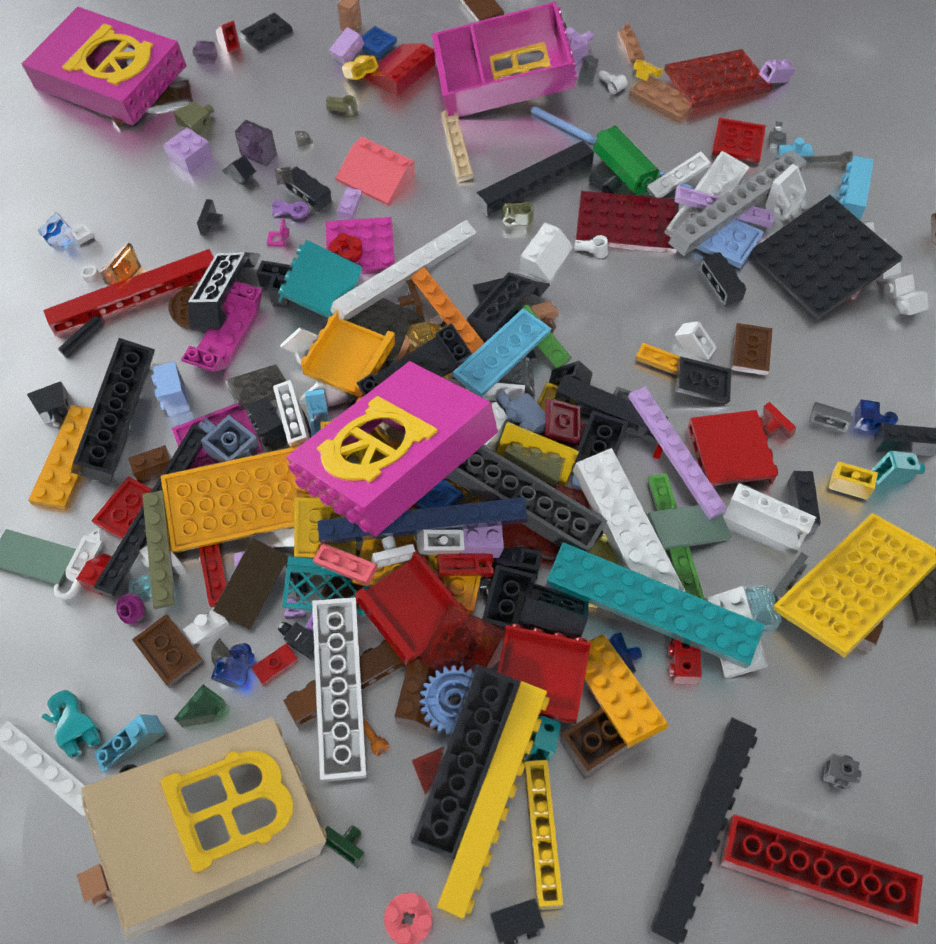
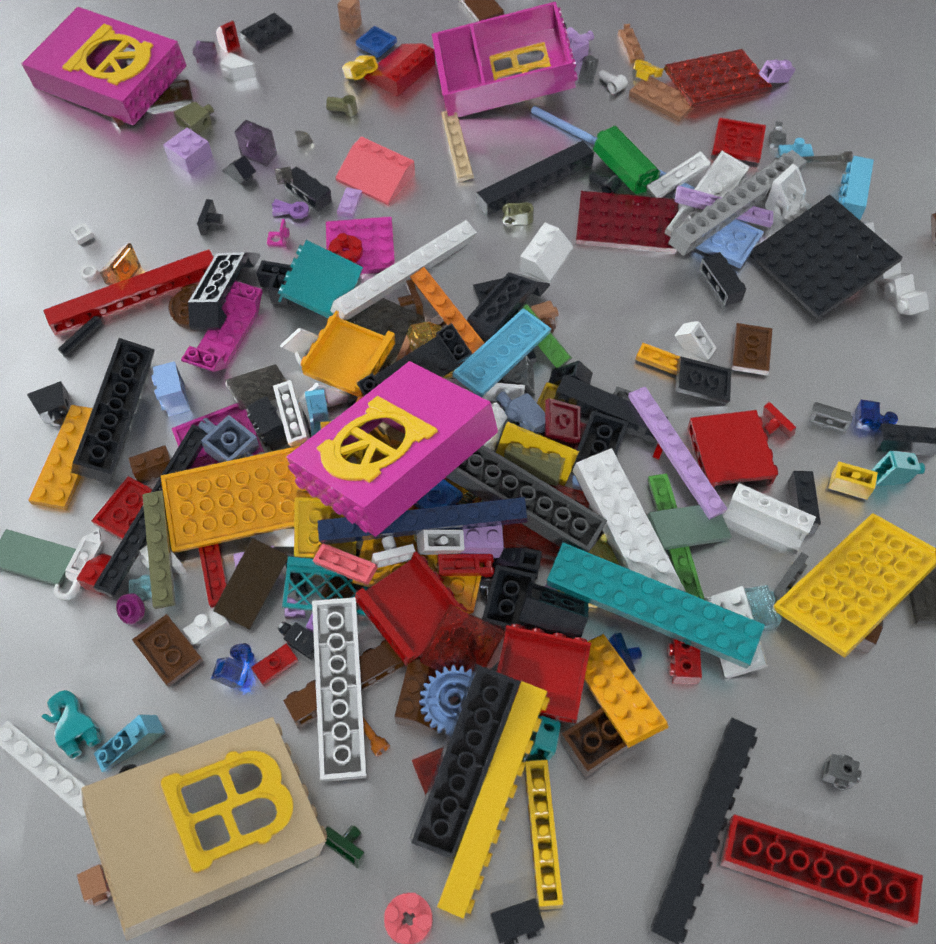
clear blue piece [36,210,71,248] -> none
clear green slope [174,684,227,727] -> none
clear smoke tile [211,638,233,669] -> none
lavender brick [329,27,365,65] -> none
white pin [574,235,608,258] -> none
none -> white slope [219,53,257,81]

